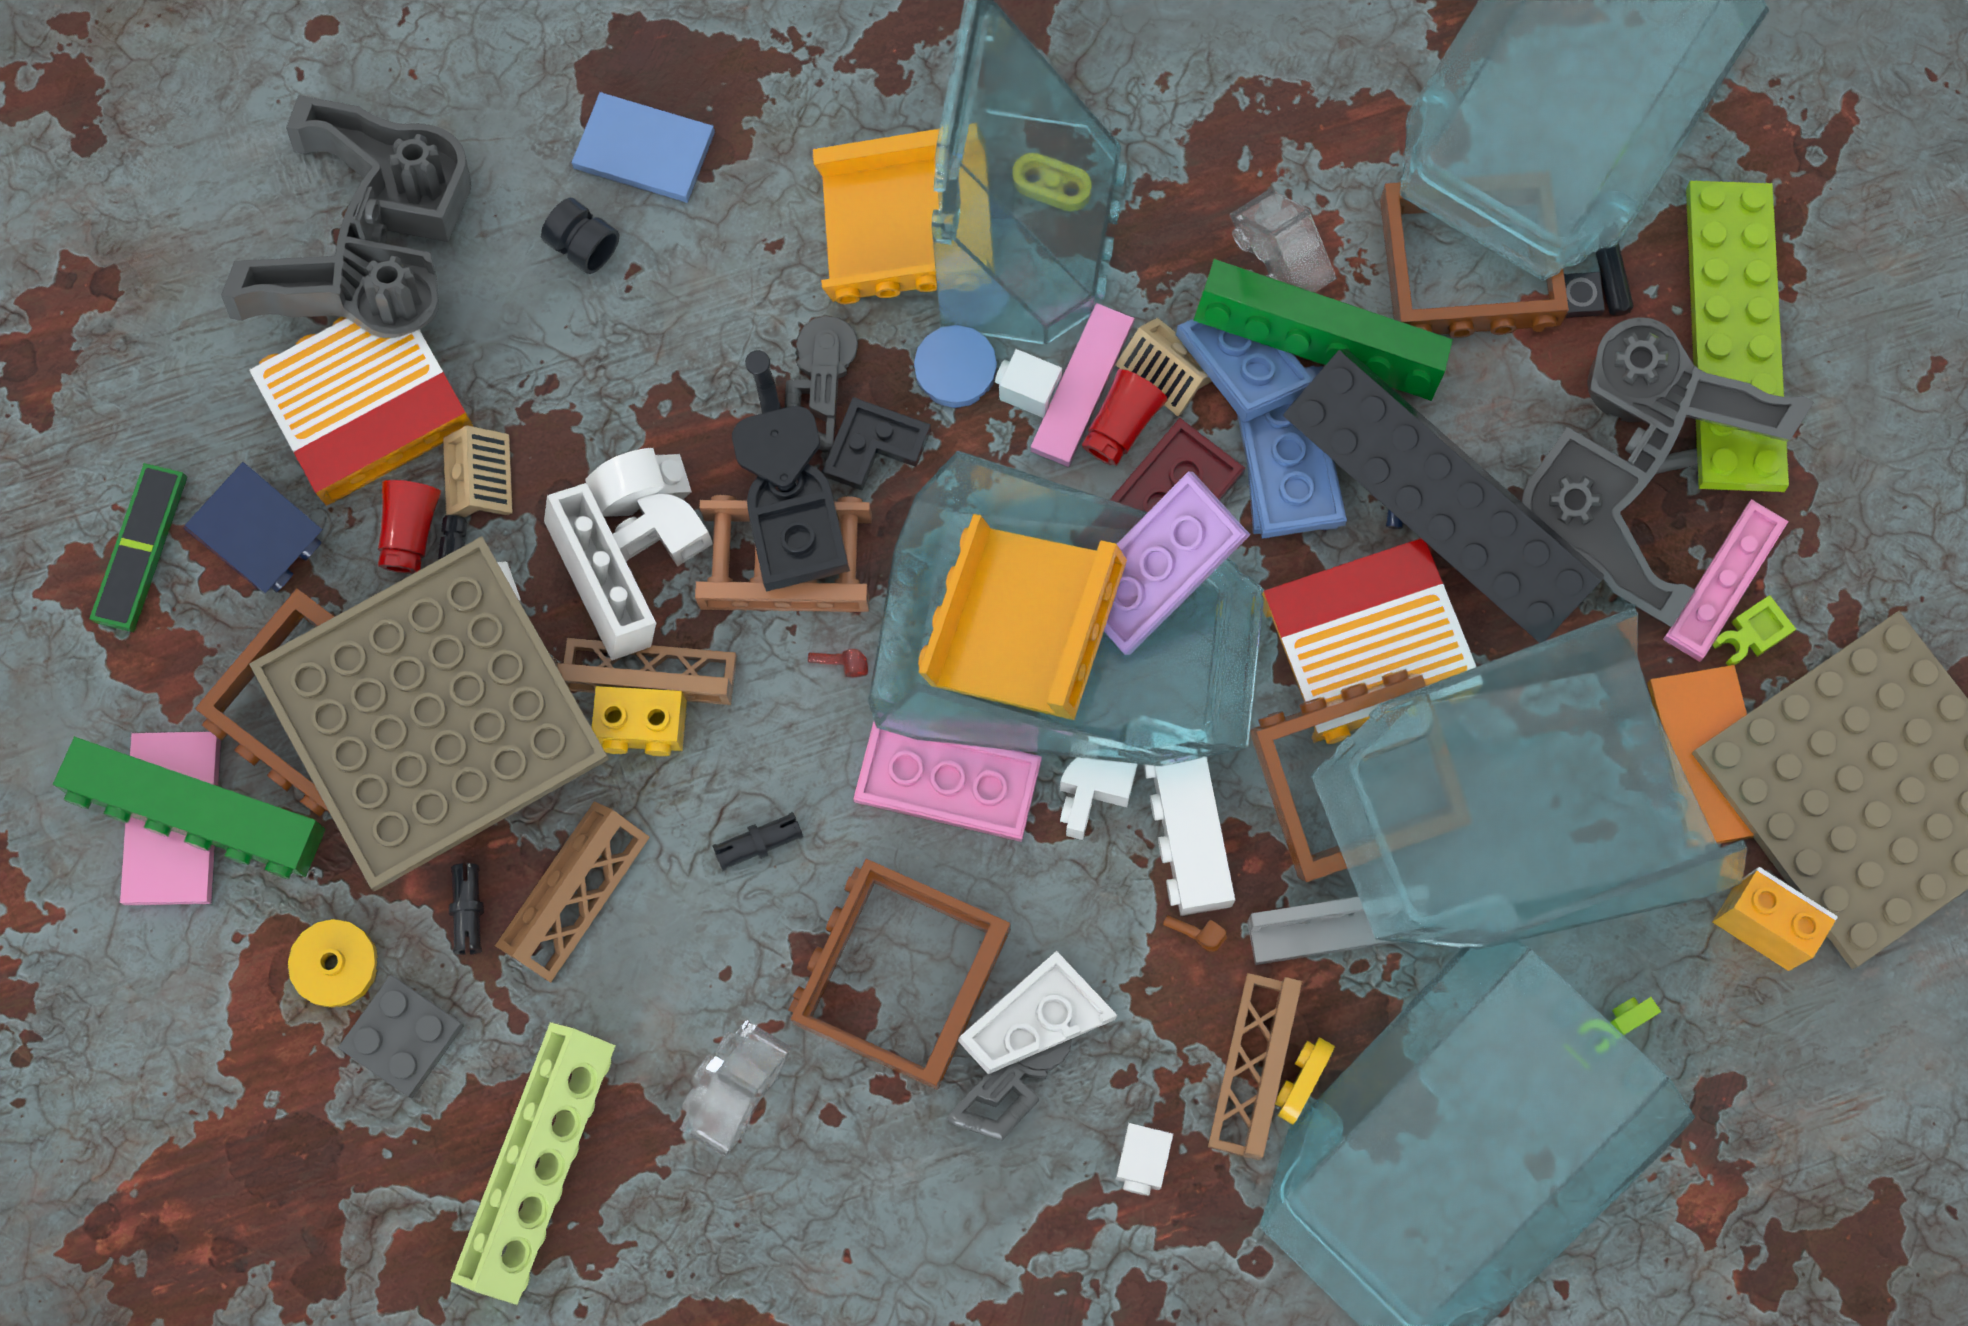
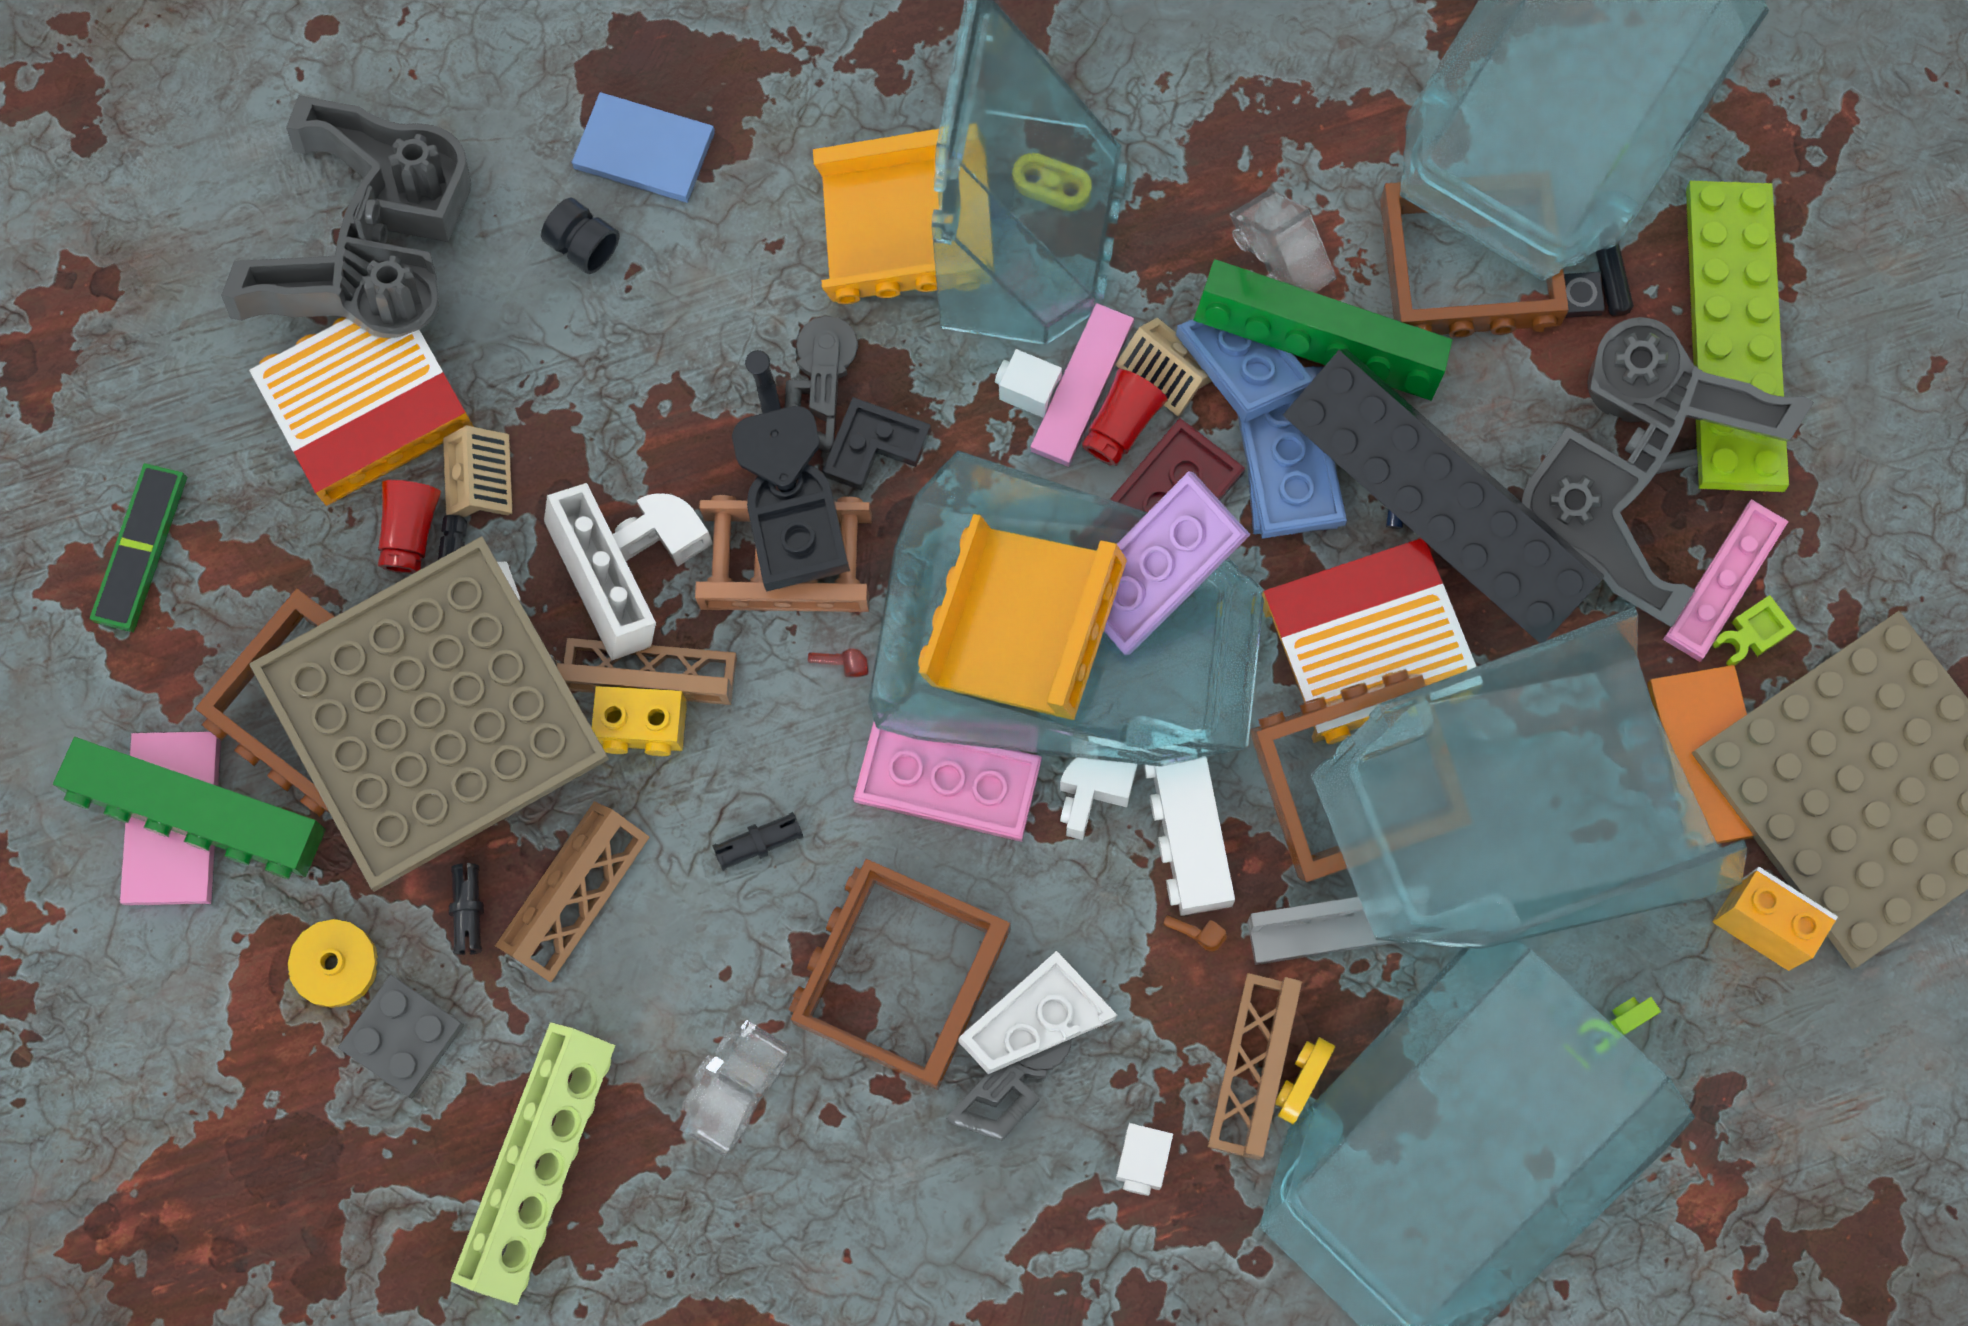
dark blue slope [183,462,323,594] -> none
white brick [585,448,692,517] -> none
medium blue tile [914,325,997,408] -> none

